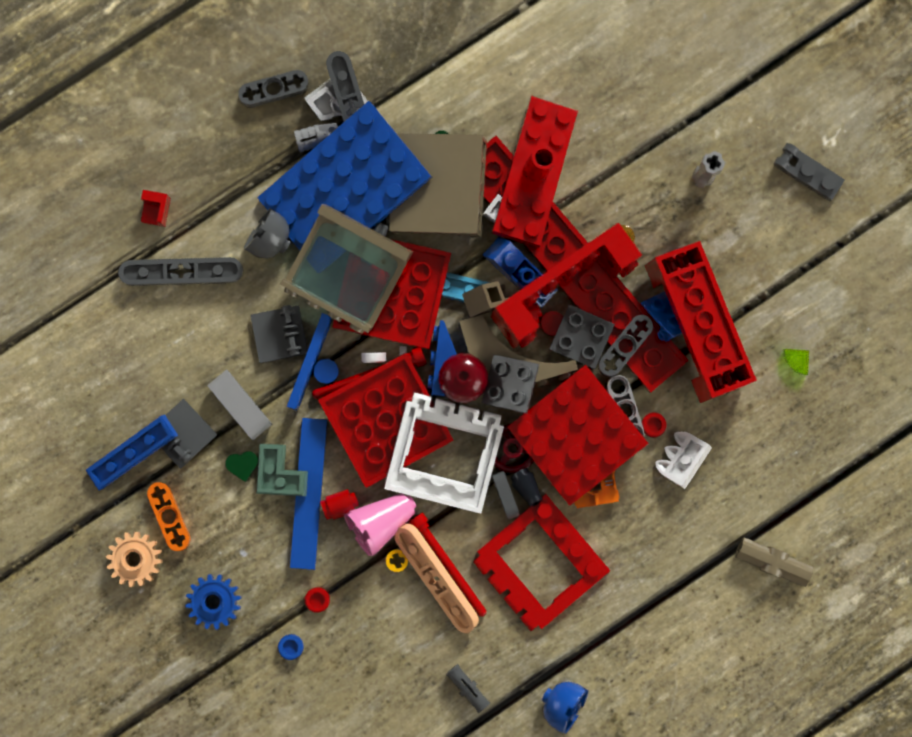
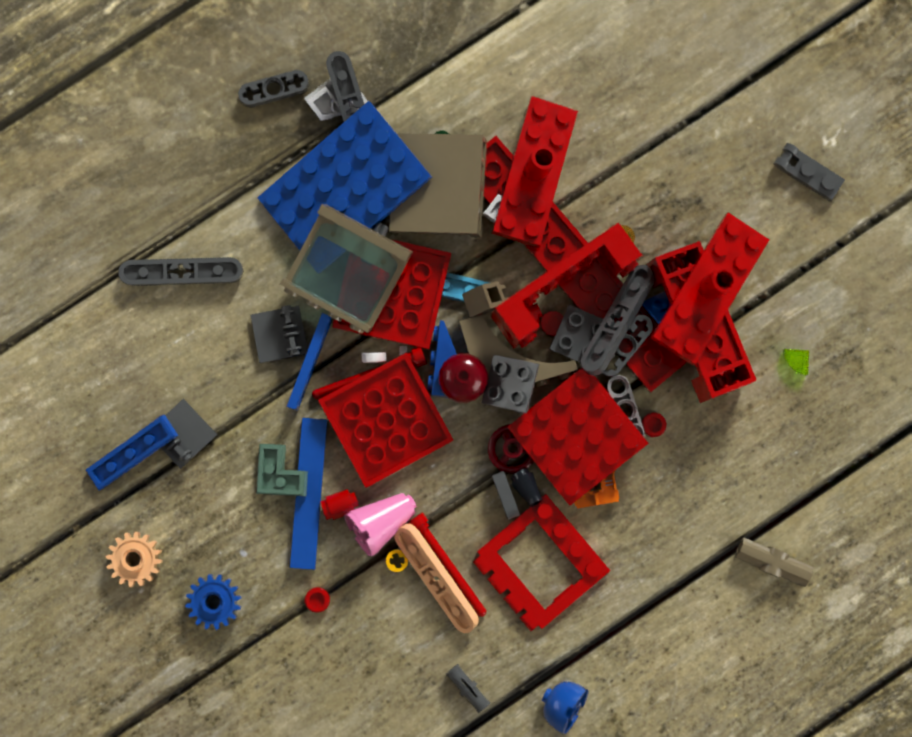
red panel [141,190,171,227] -> none
orange beam [147,482,191,551] -> none
light grey beam [207,369,272,440] -> none
dark green tile [225,451,259,482] -> none
dark grey cylinder [244,208,290,259] -> none
blue tile [278,634,304,660] -> none
light grey hinge [294,123,338,152] -> none
blue tile [314,359,339,384] -> none
white hinge [384,392,504,514] -> none
blue slope [483,237,558,308] -> none
white plate [655,431,712,489] -> none
light grey axle [692,151,725,188] -> none
none -> dark grey piece [581,265,656,376]
none -> red plate [651,212,770,366]

